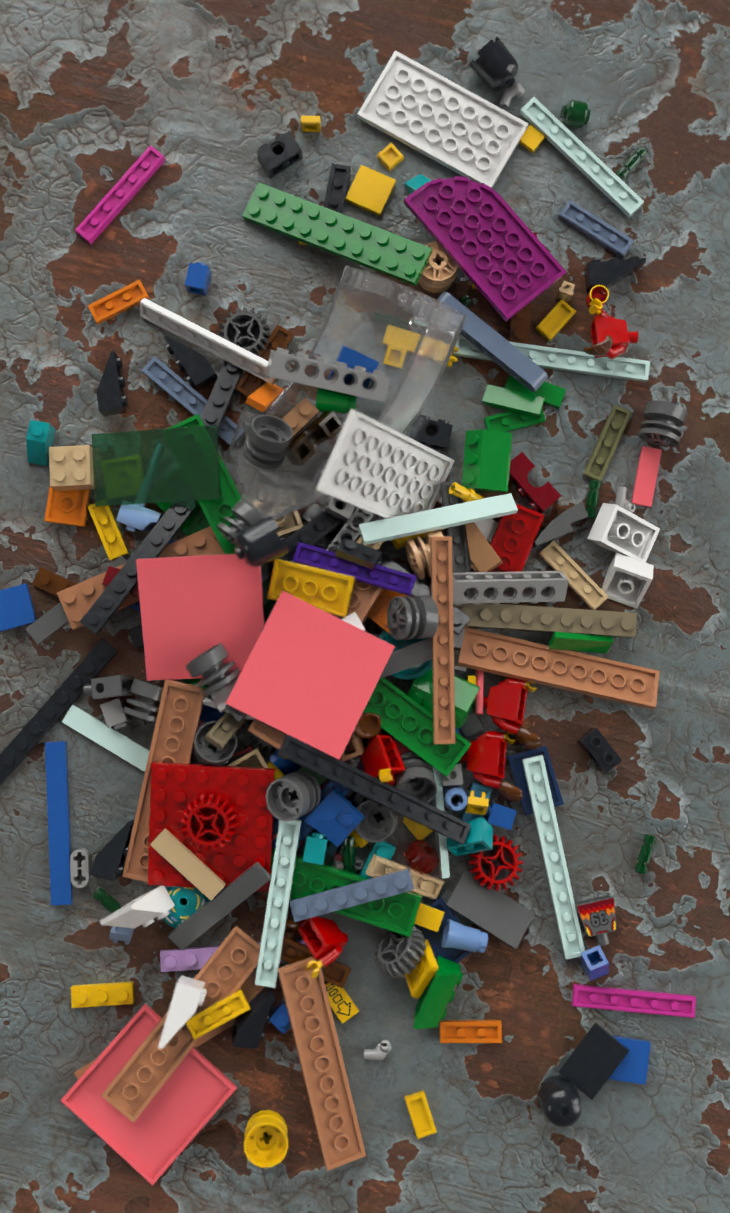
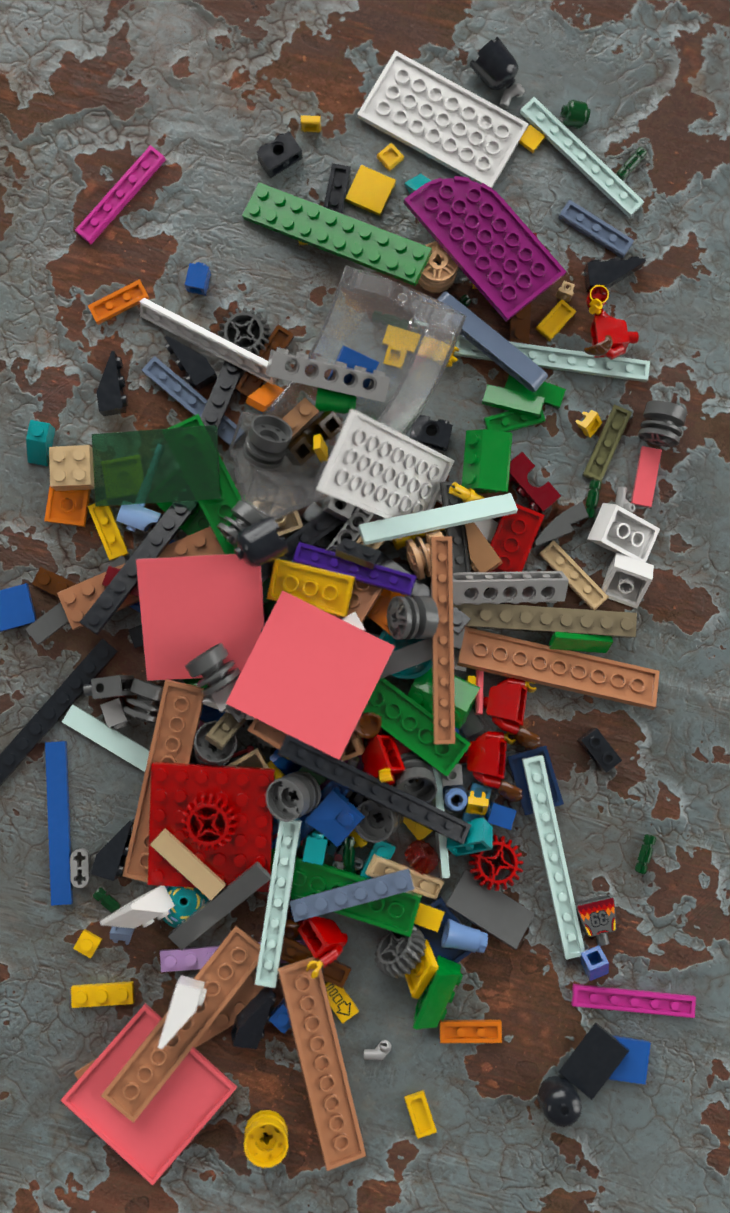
yellow tile [186,989,250,1040] -> none
none -> yellow plate [73,929,102,959]
none -> yellow tile [313,433,328,463]
none -> yellow tile [576,410,602,438]

